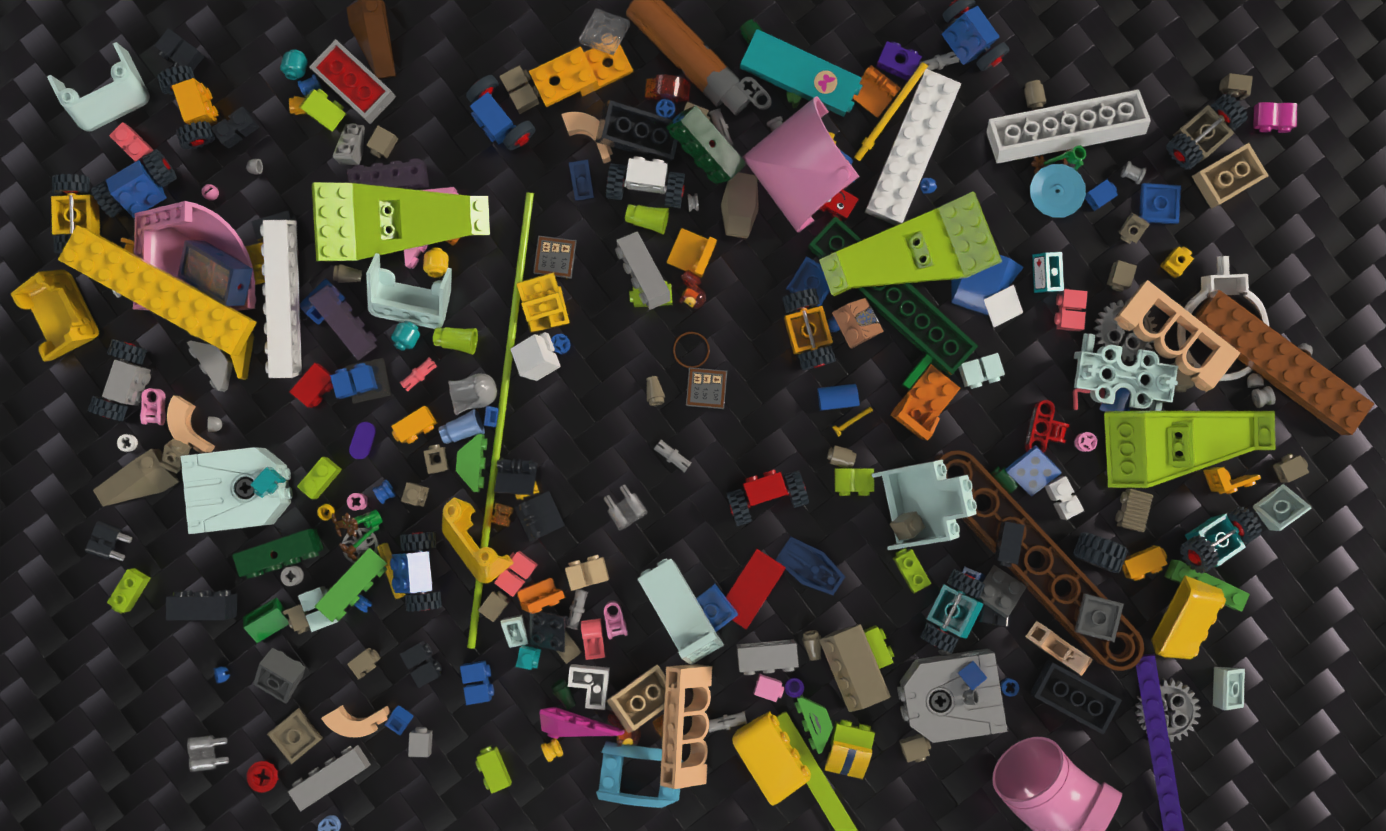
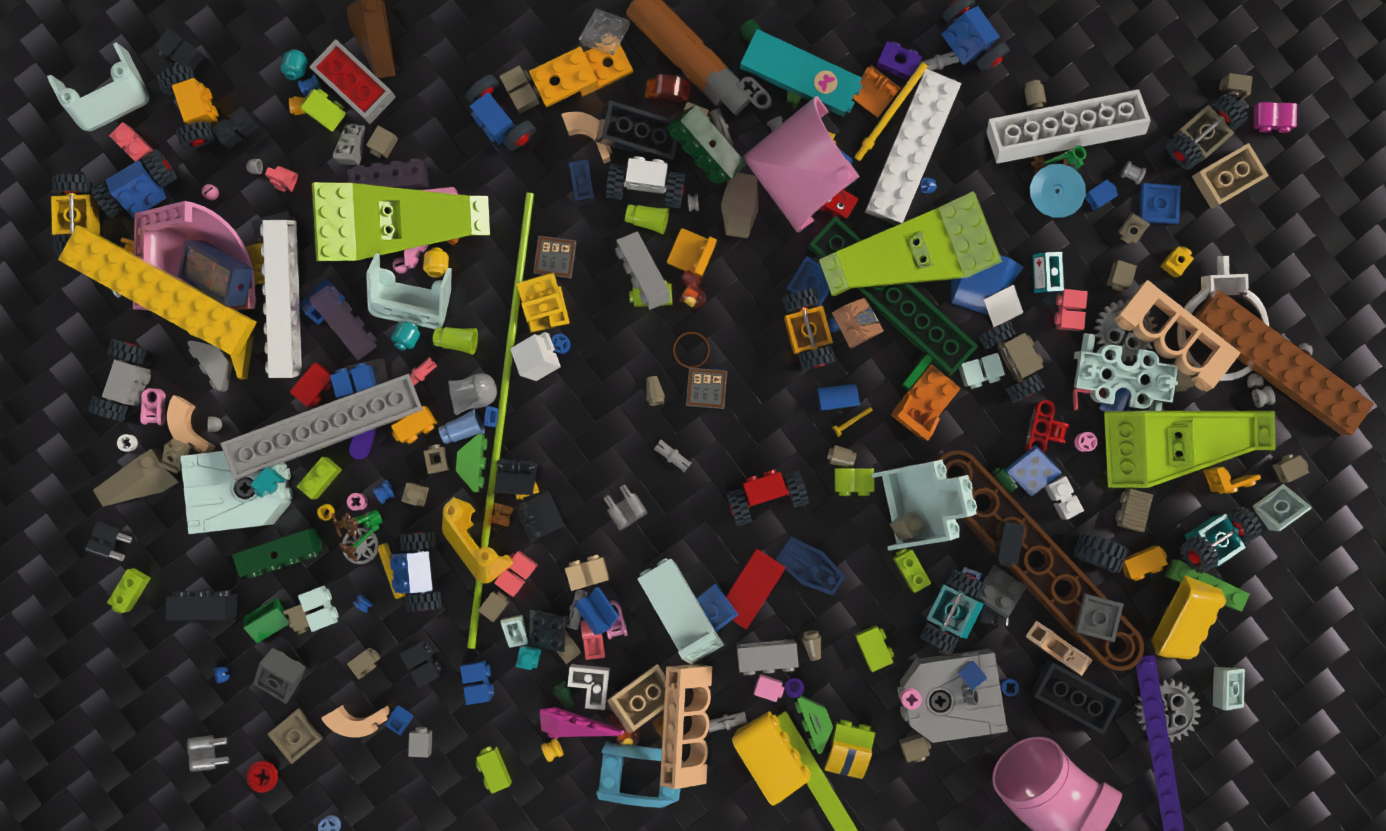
yellow windscreen [11,270,99,362] -> none
light grey wheel [281,566,304,586] -> none
light grey brick [288,745,371,811] -> none
bright green brick [314,548,387,622] -> none
dark tan cone [333,264,362,283] -> none
orange bracket [517,578,565,614] -> none
blue wheel [656,99,675,119] -> none
dark tan slope [819,624,891,712] -> none
none -> light grey plate [221,374,423,481]
none -> coral plate [265,166,298,192]
none -> bright pink hinge [393,258,408,273]
none -> blue panel [574,587,619,635]
none -> bright pink wheel [900,687,922,710]
none -> brick [978,321,1045,403]

